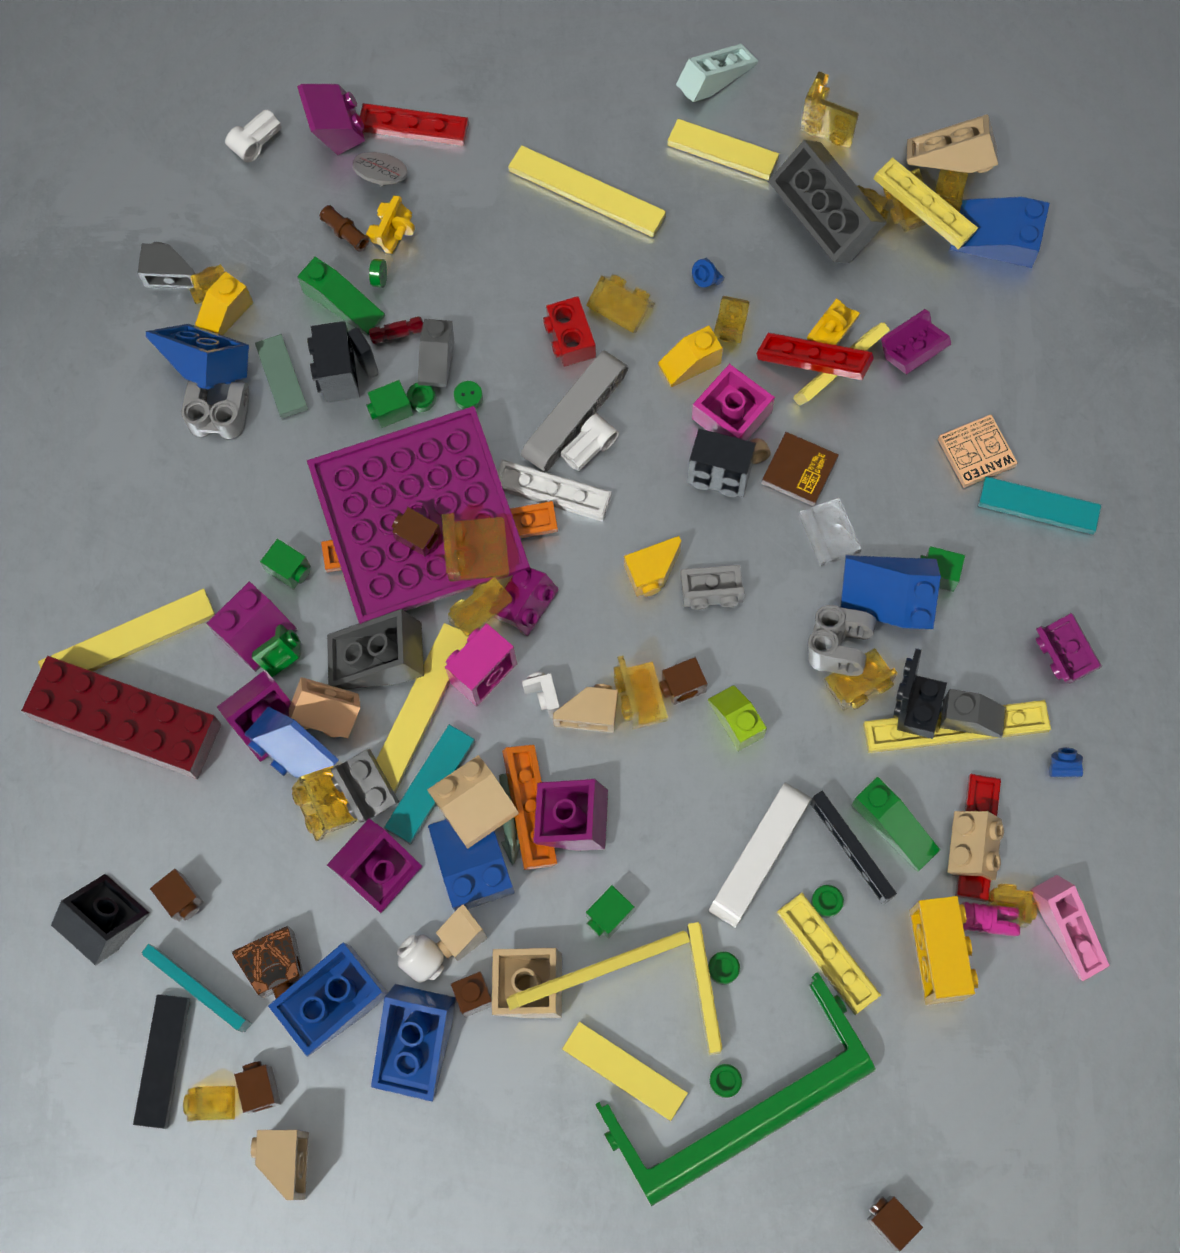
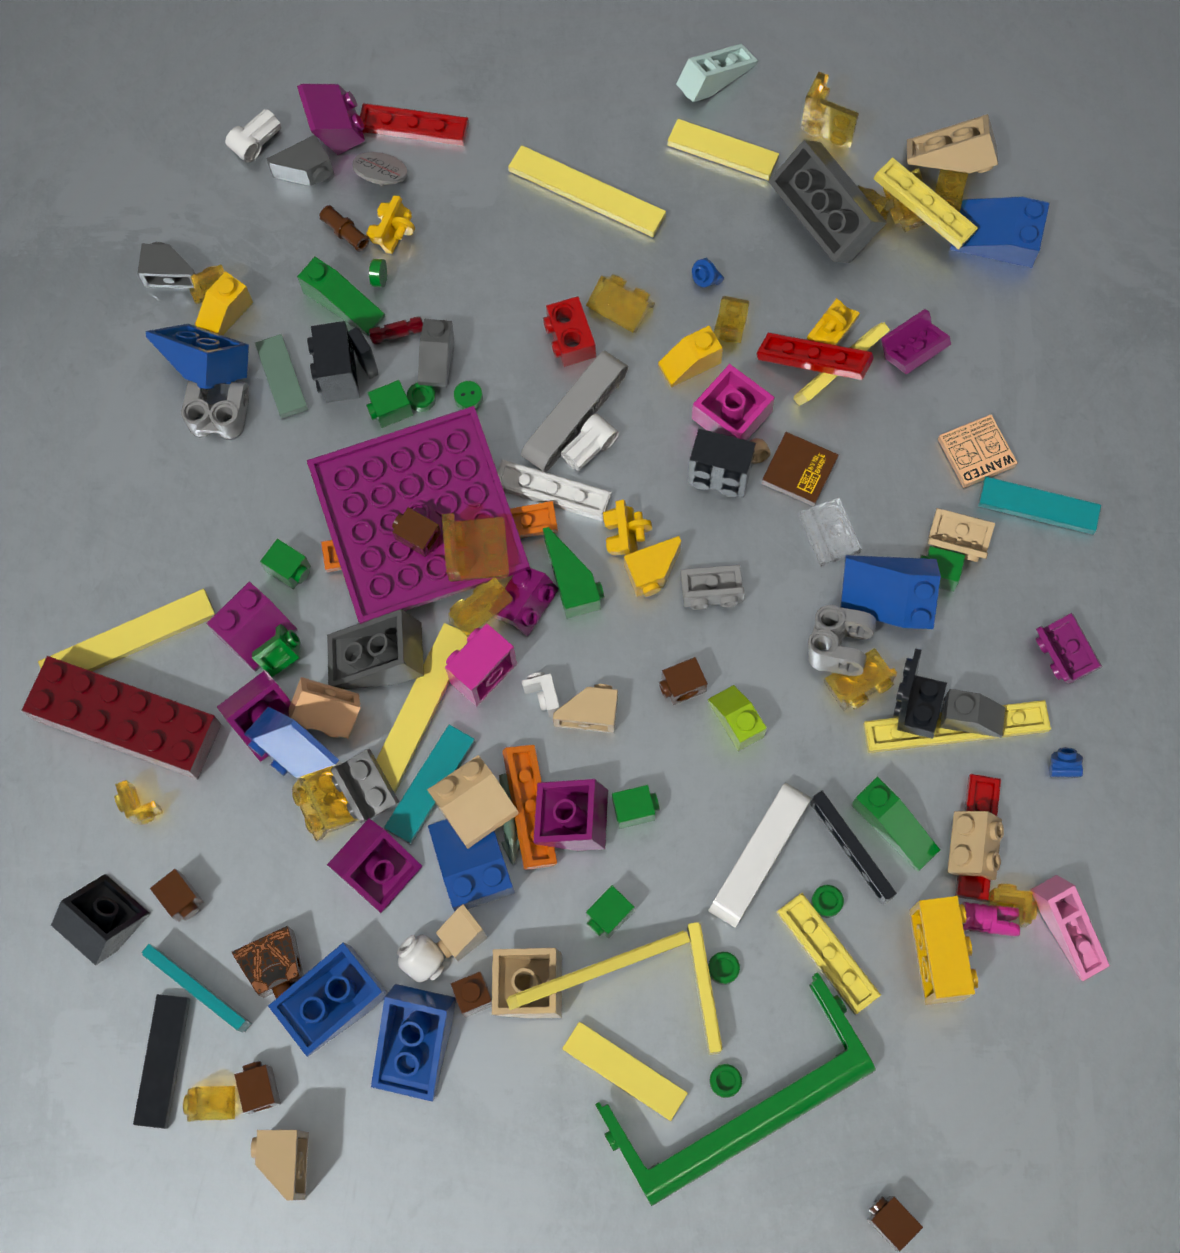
clear yellow bracket [613,655,668,729] -> none
none -> clear yellow bracket [114,780,163,825]
none -> dark grey slope [267,135,334,186]
none -> green slope [543,527,605,619]
none -> yellow hips [603,499,652,555]
none -> green brick [612,785,660,829]
none -> tan bracket [927,508,995,562]

